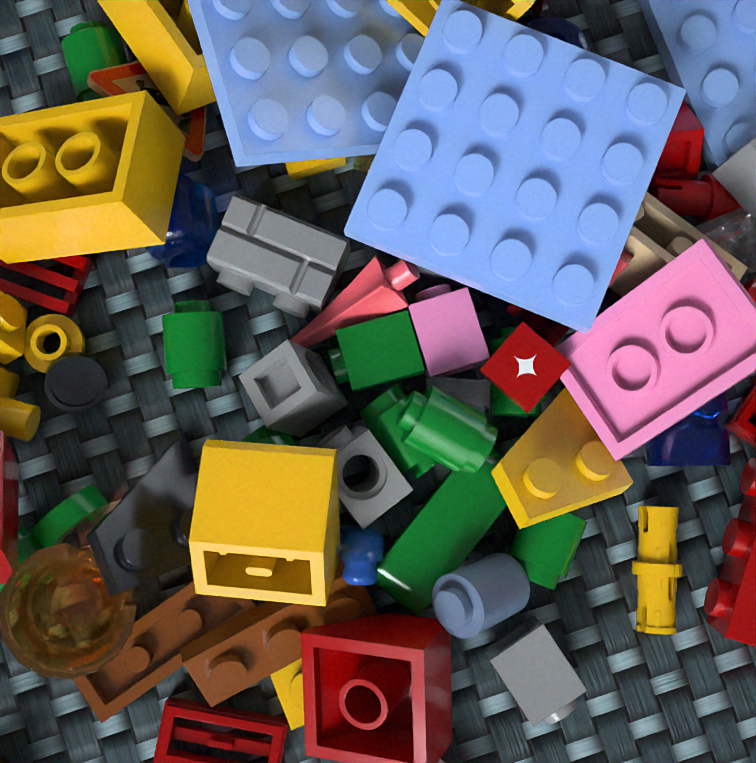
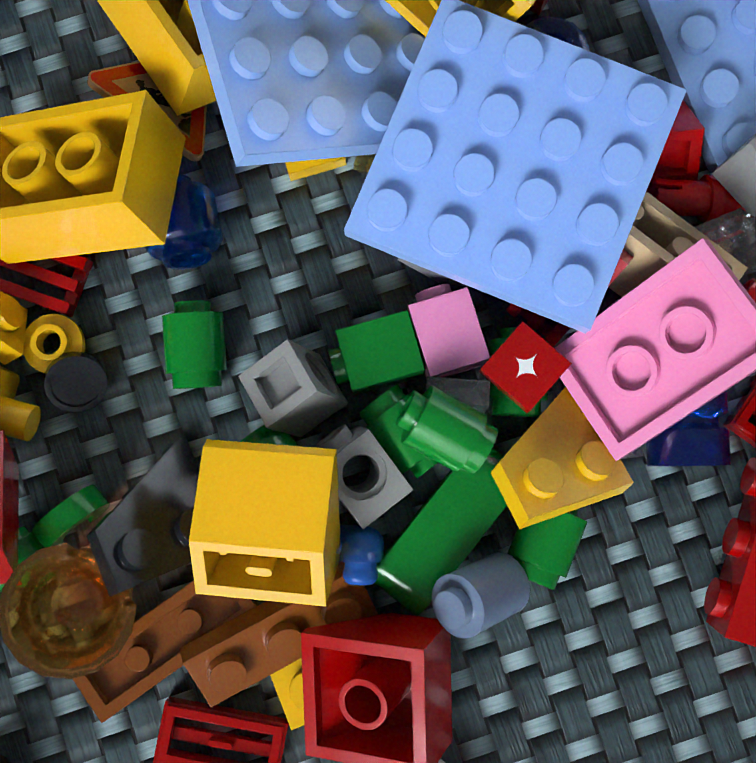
green brick [61,21,128,103] -> none
light grey brick [206,194,351,319] -> none
coral piece [290,255,420,348] -> none
light grey brick [483,616,587,727] -> none
yellow pin [632,505,683,635] -> none

